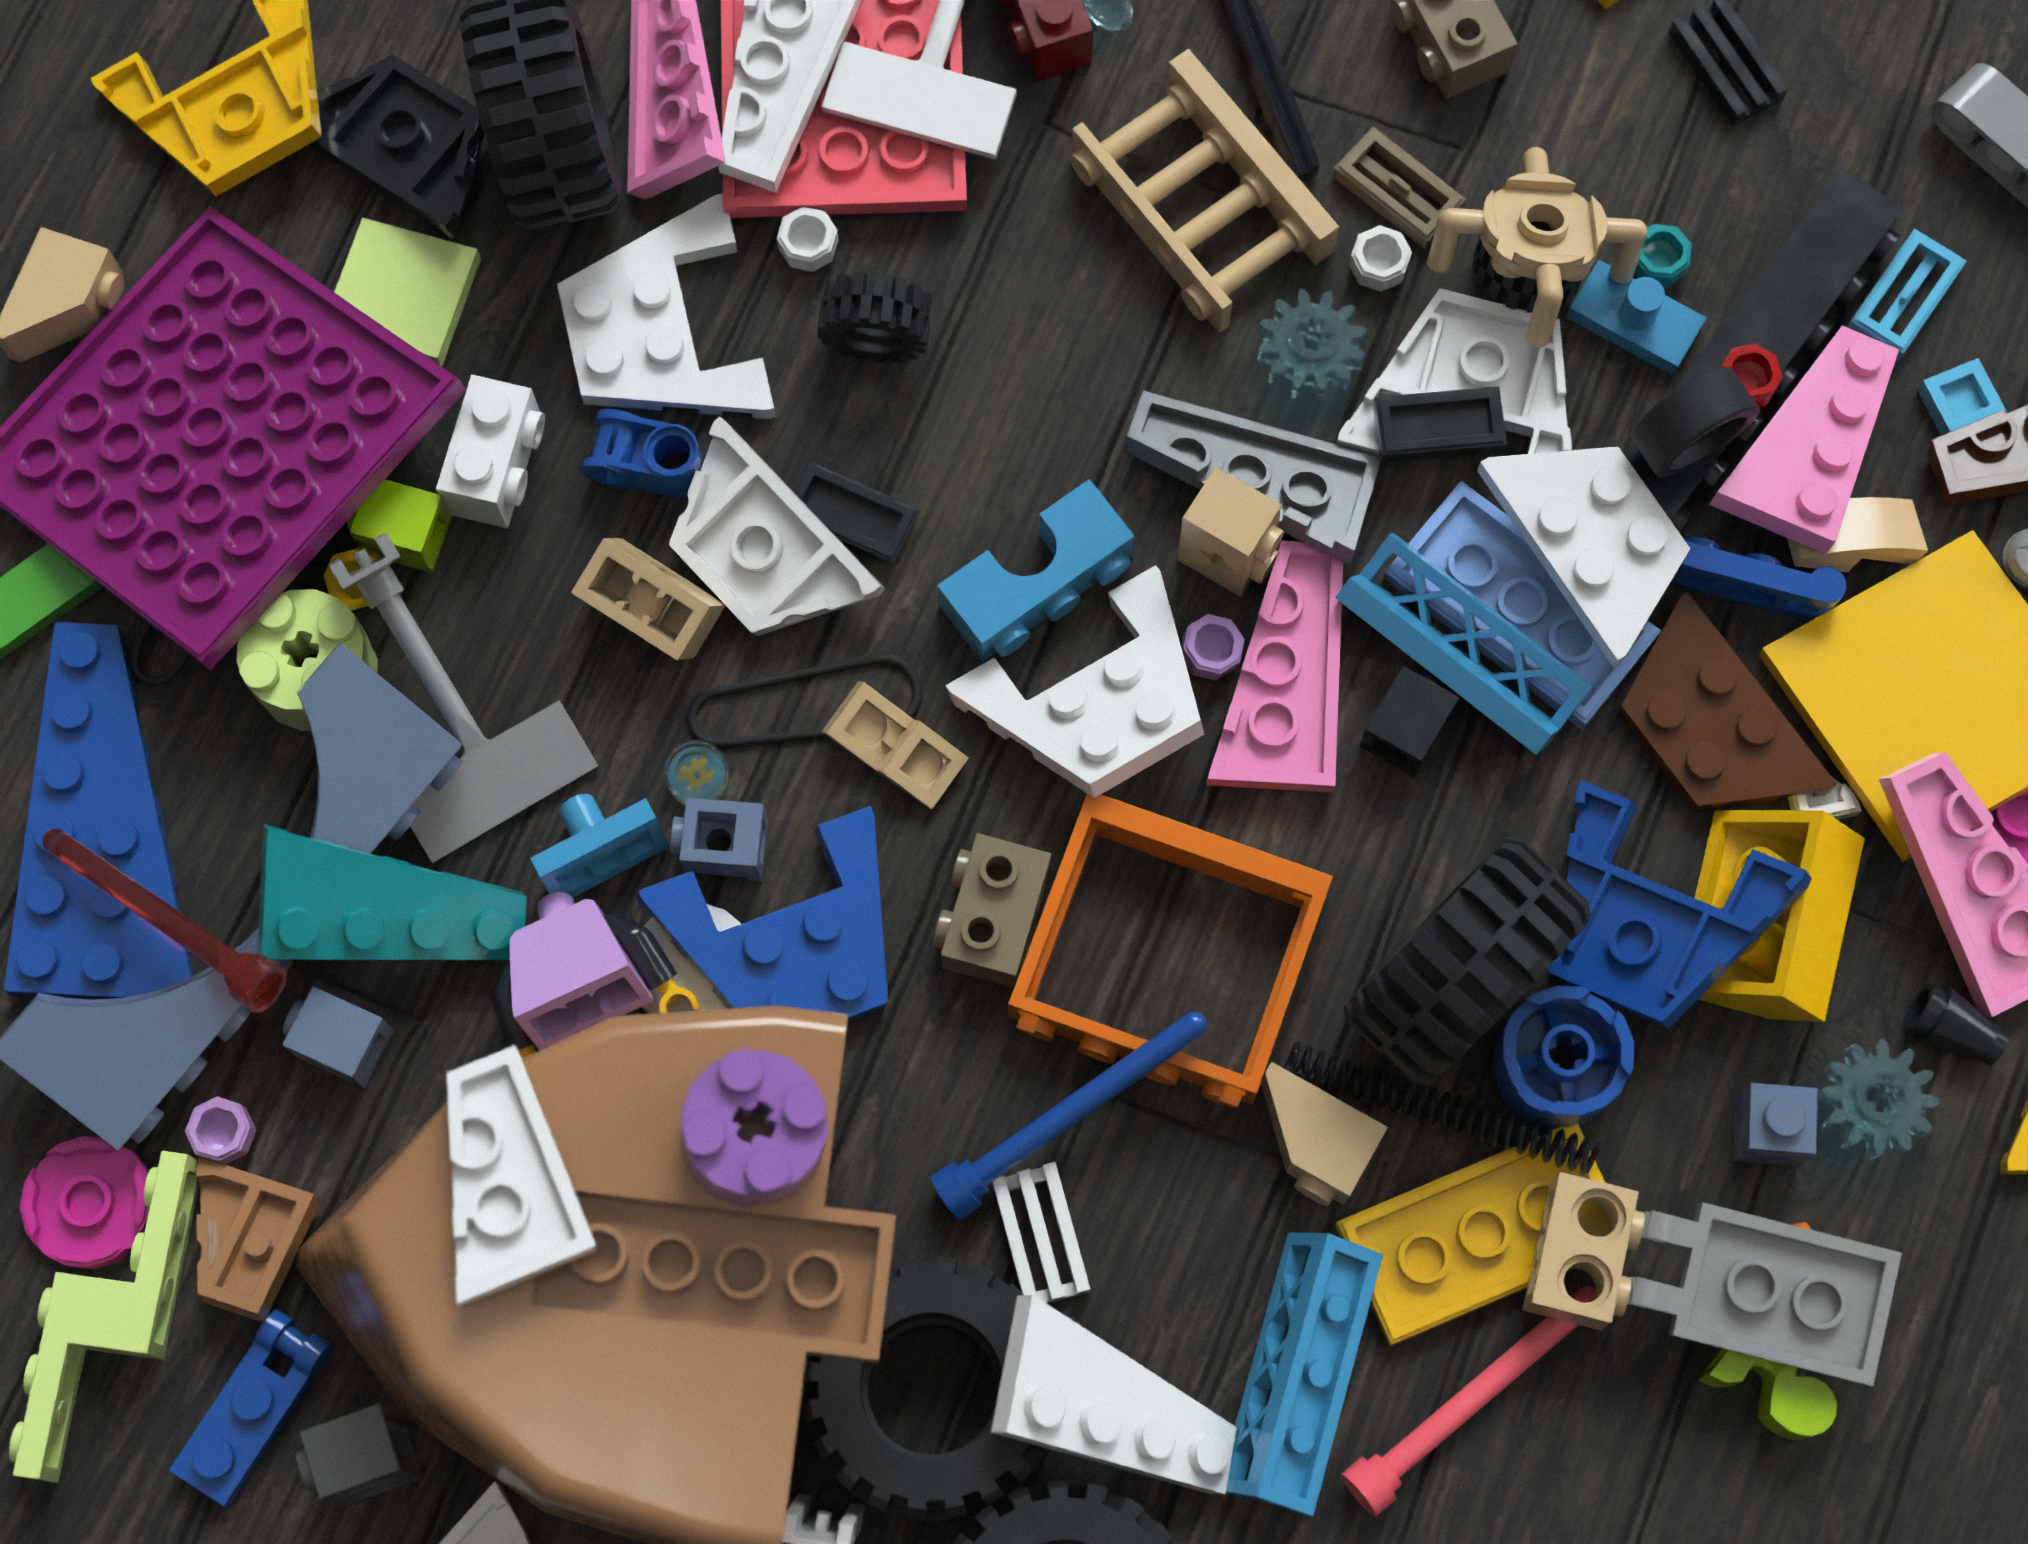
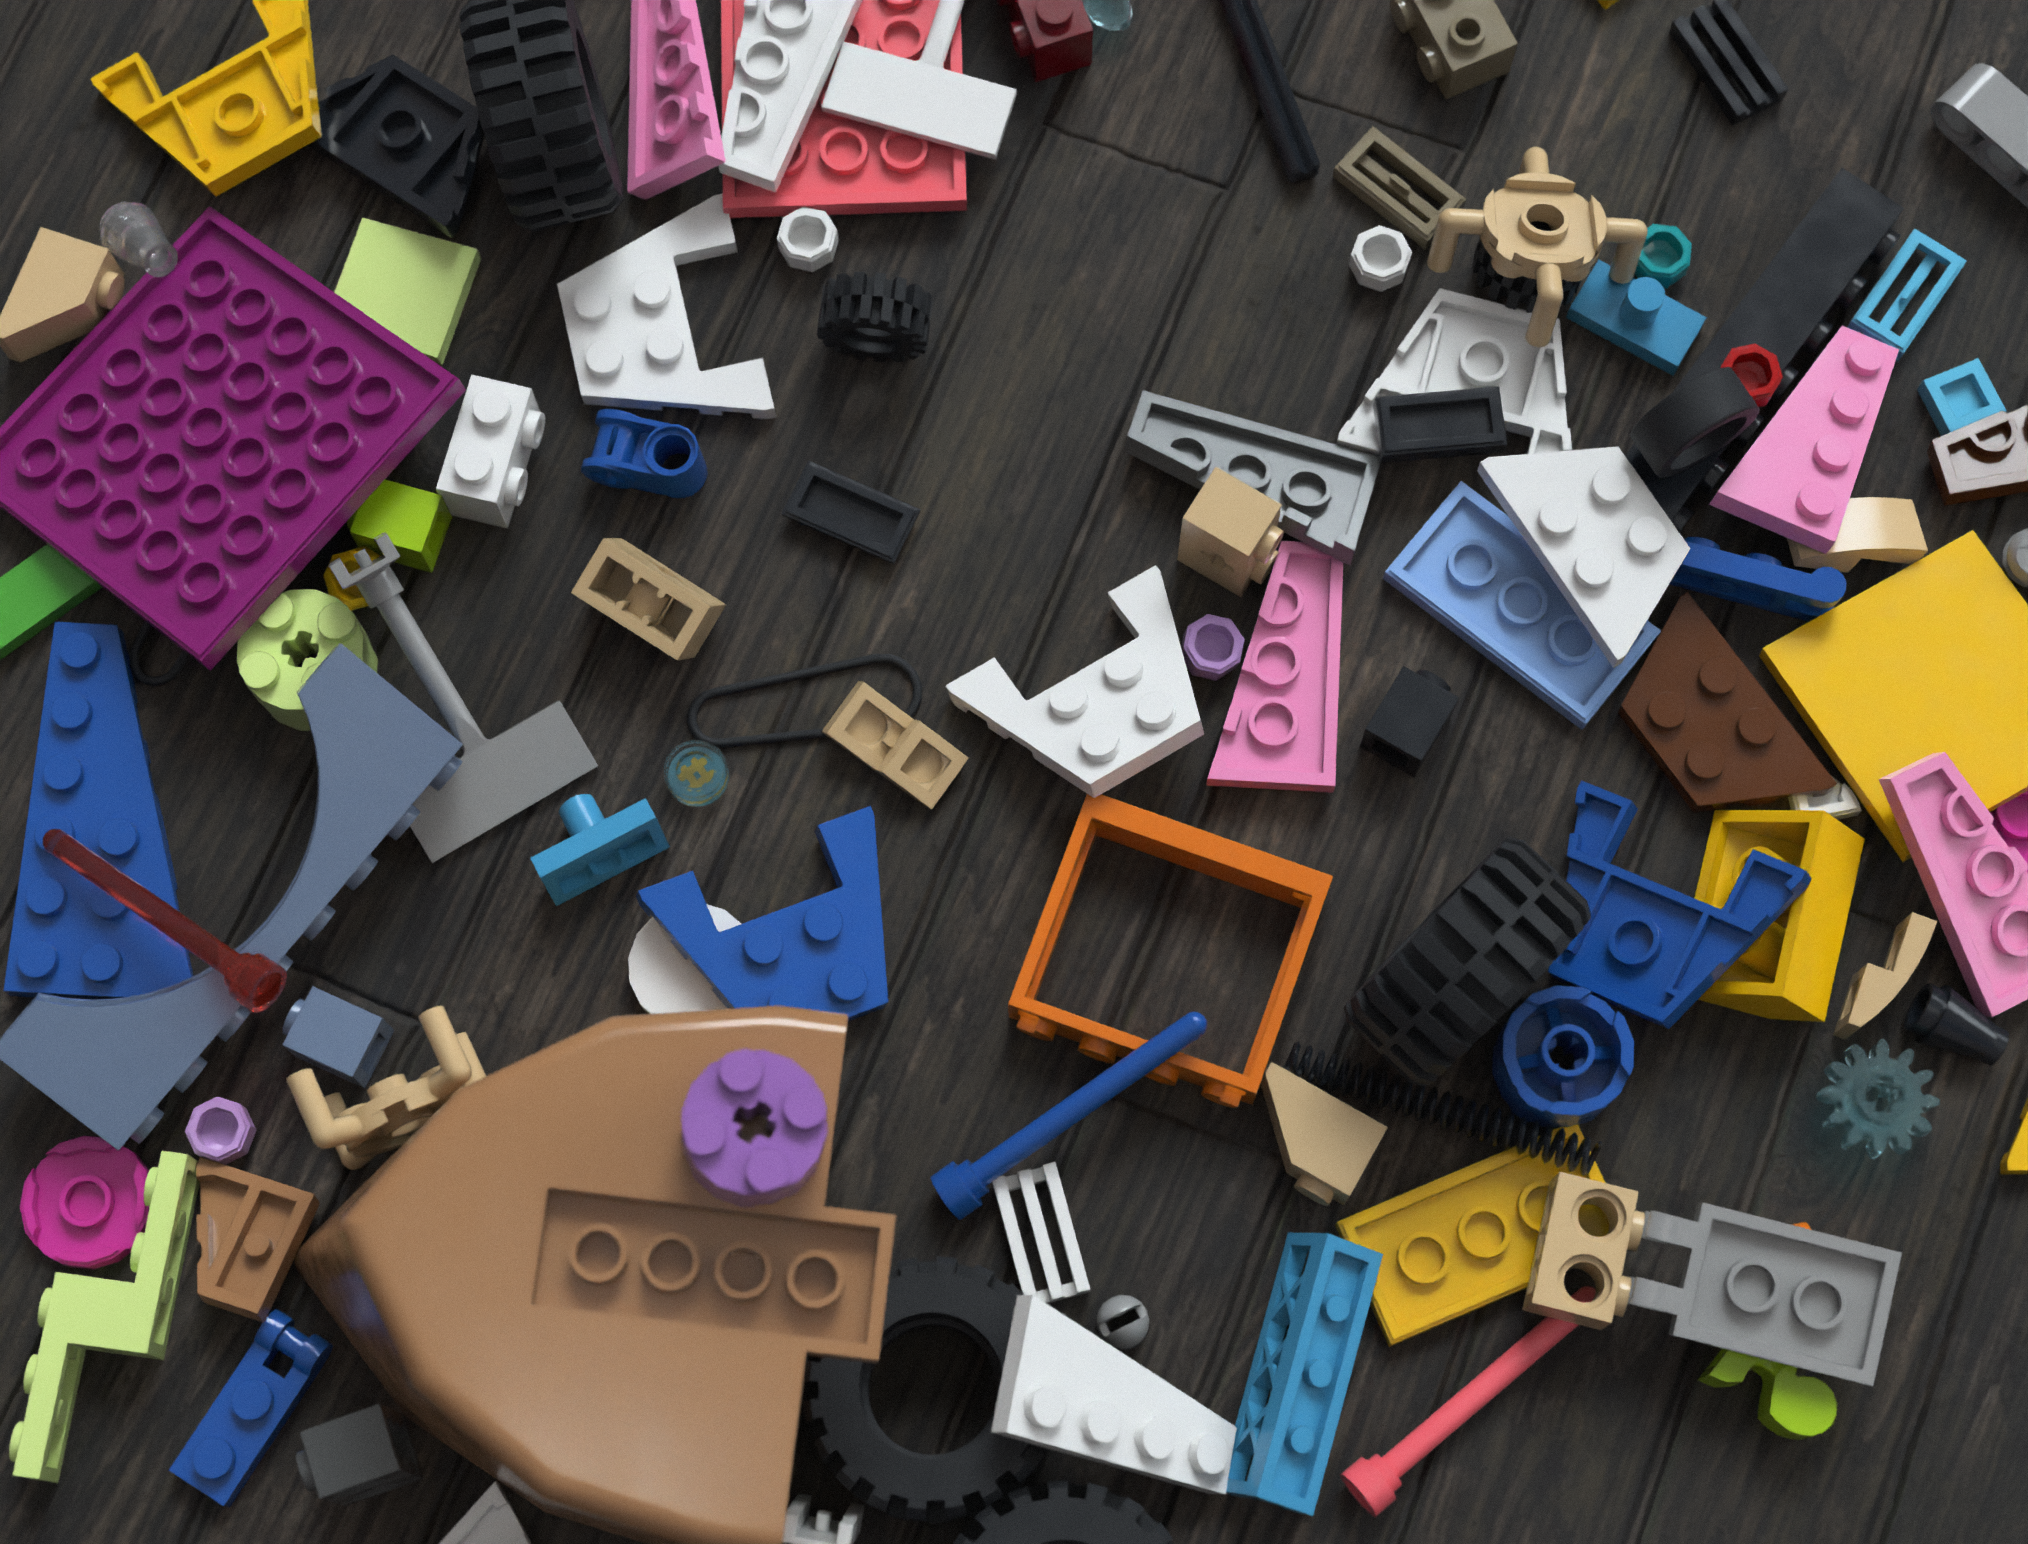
teal wing [258,824,527,960] -> none
white wing [447,1046,597,1308] -> none
lavender torso [492,892,703,1060] -> none
white wing [669,416,886,636] -> none
sand blue brick [670,798,768,882] -> none
dark tan brick [933,833,1052,988] -> none
dark azure arch [937,479,1135,662] -> none
tan fence [1070,48,1339,333] -> none
clear light blue gear [1257,289,1367,401] -> none
dark azure fence [1335,533,1593,755] -> none
sand blue brick [1733,1083,1818,1166] -> none
none -> clear cone [99,202,178,277]
none -> tan plate [286,1006,486,1170]
none -> light grey hinge [1096,1295,1149,1350]
none -> tan slope [1833,912,1937,1040]

